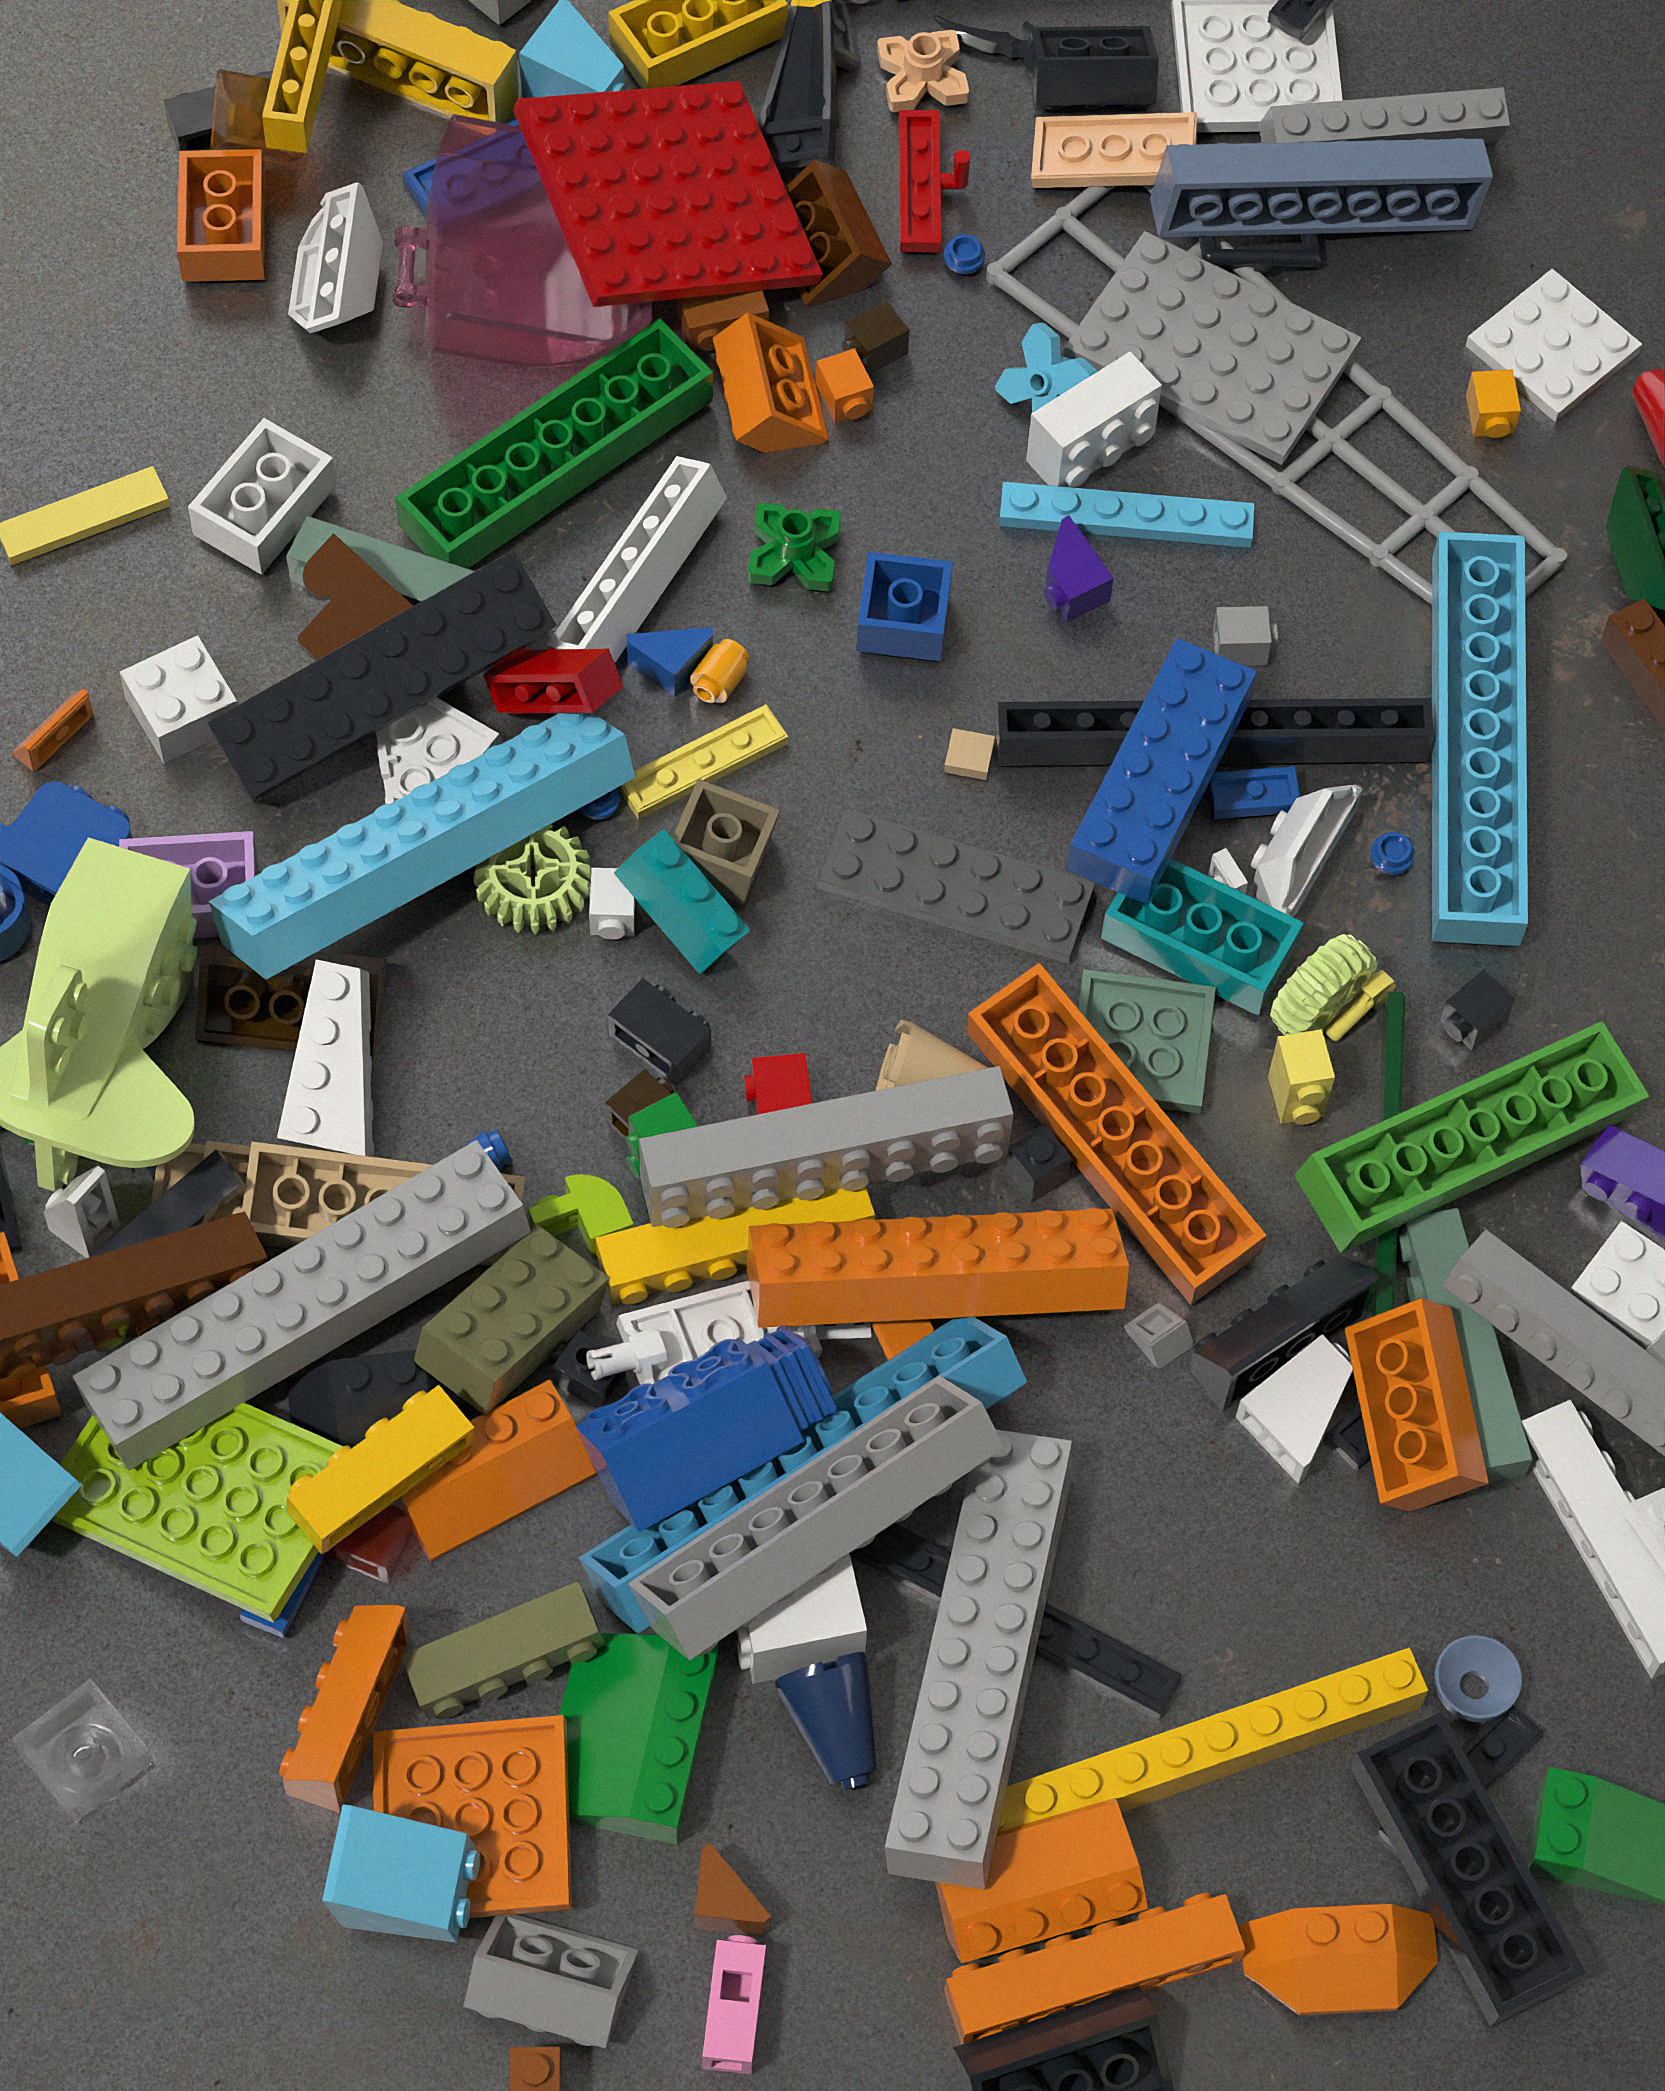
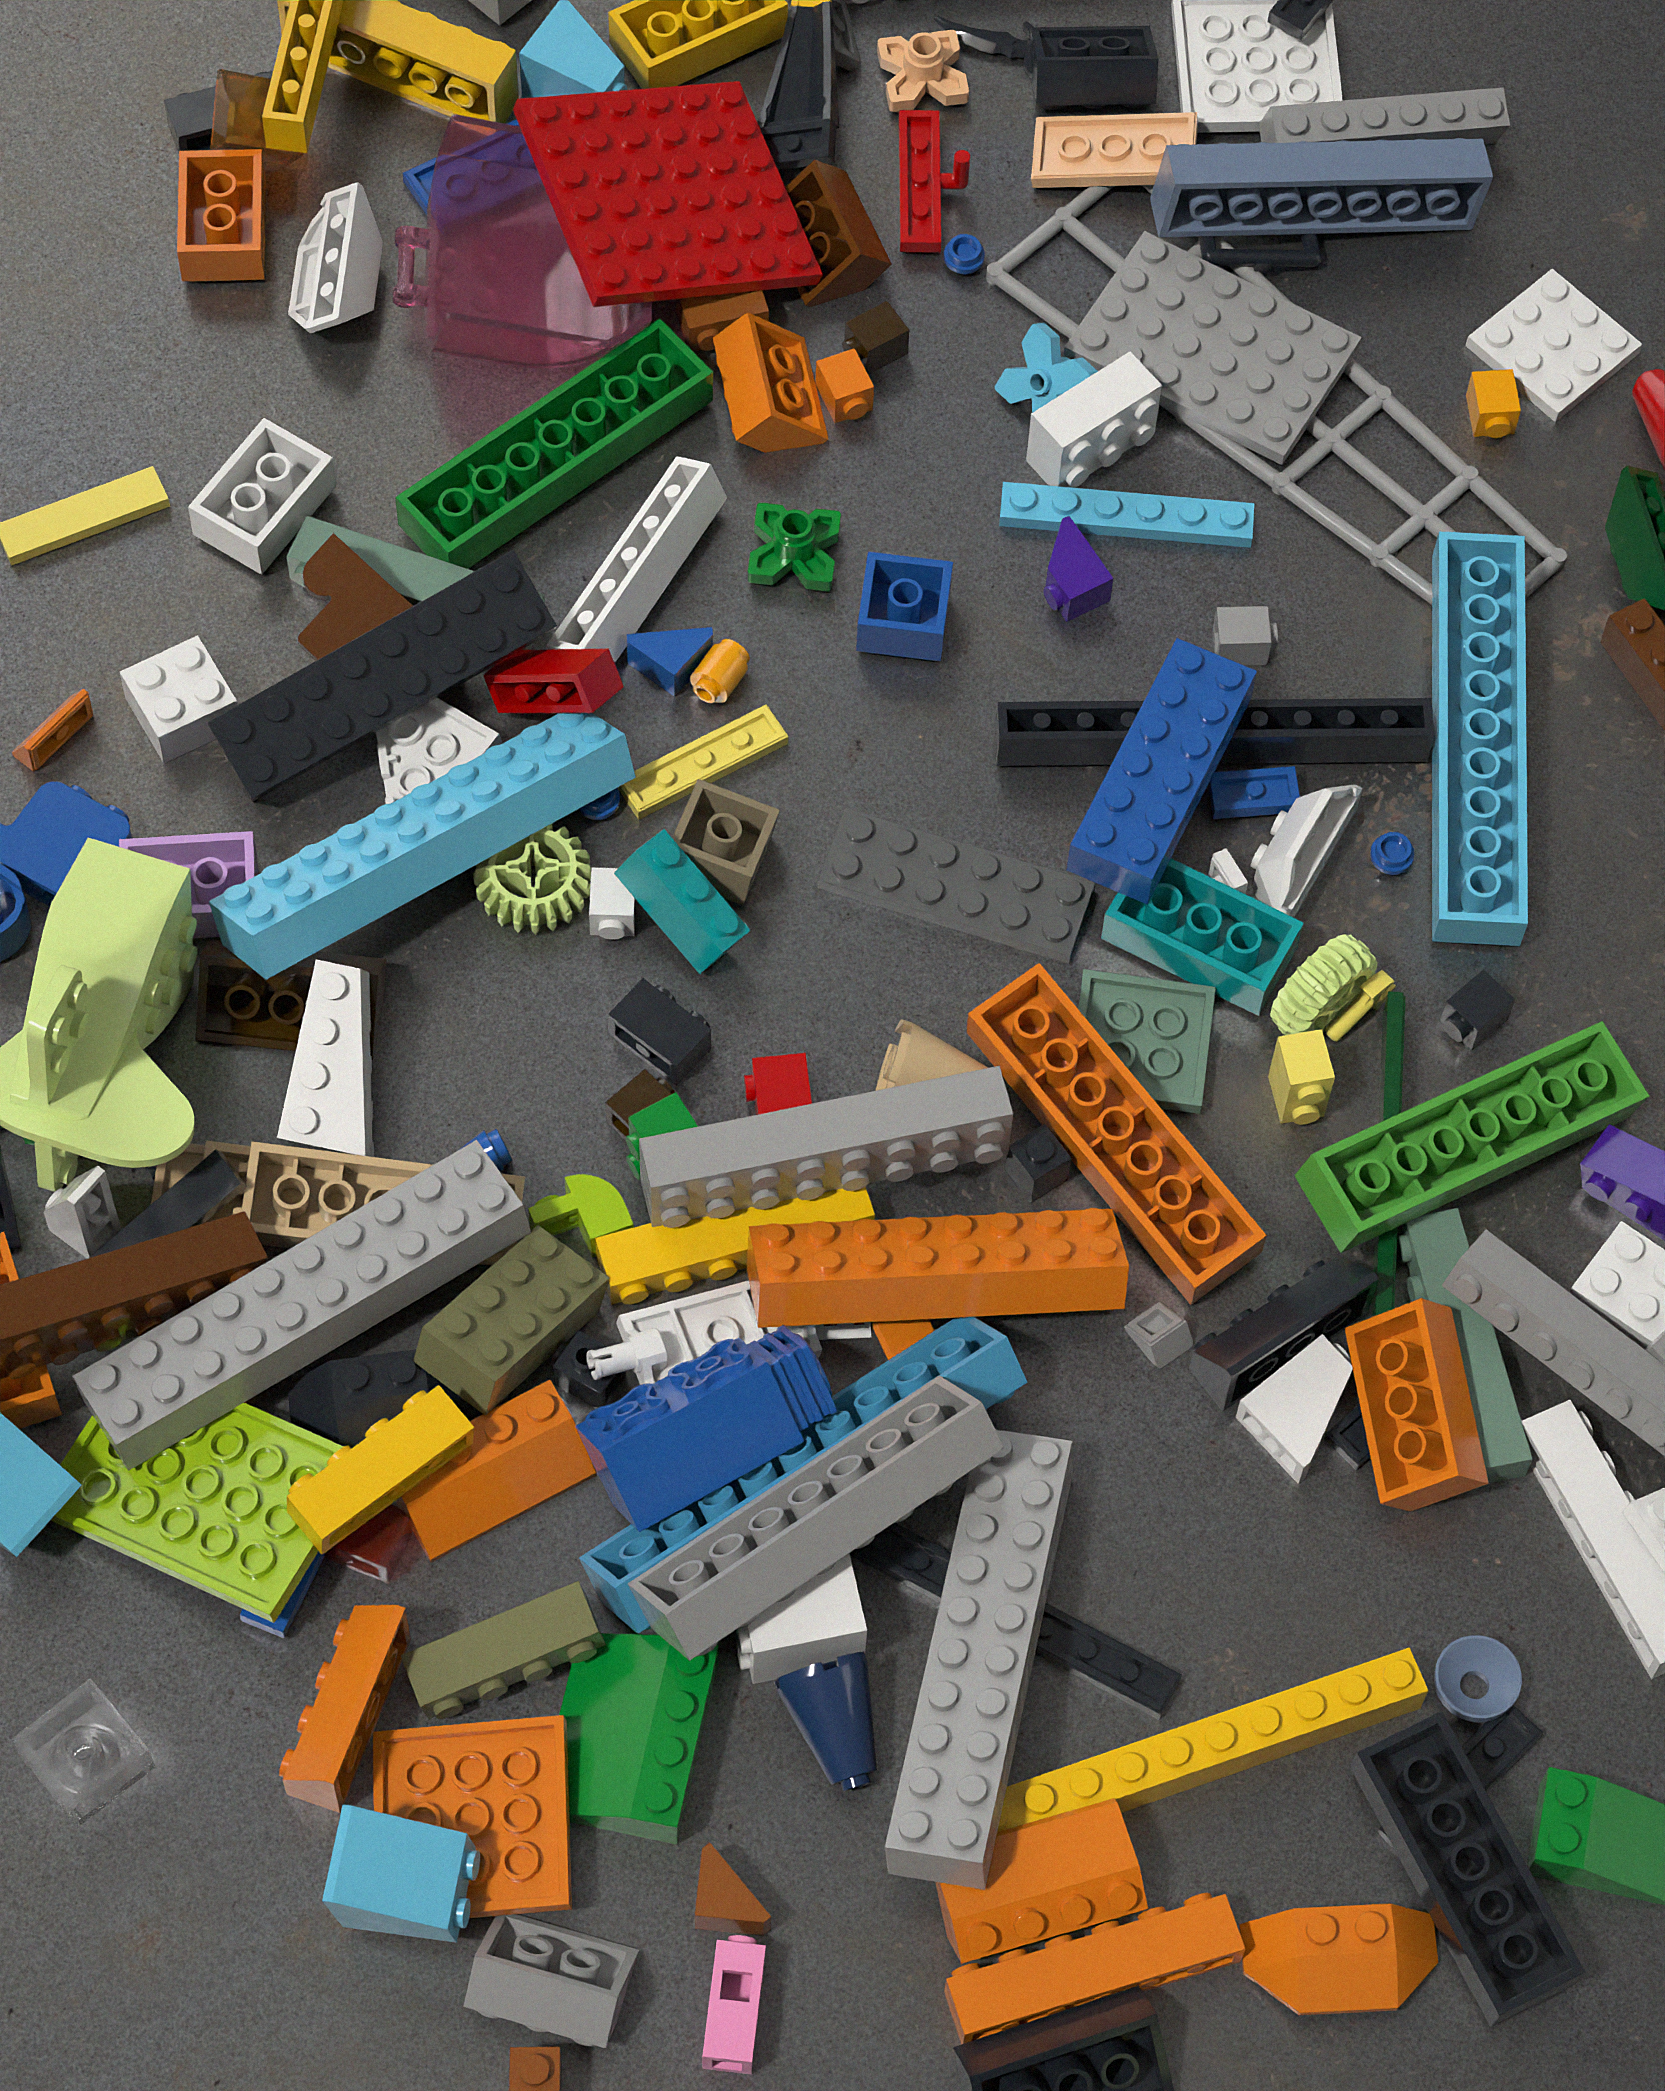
tan tile [944,728,995,780] -> none

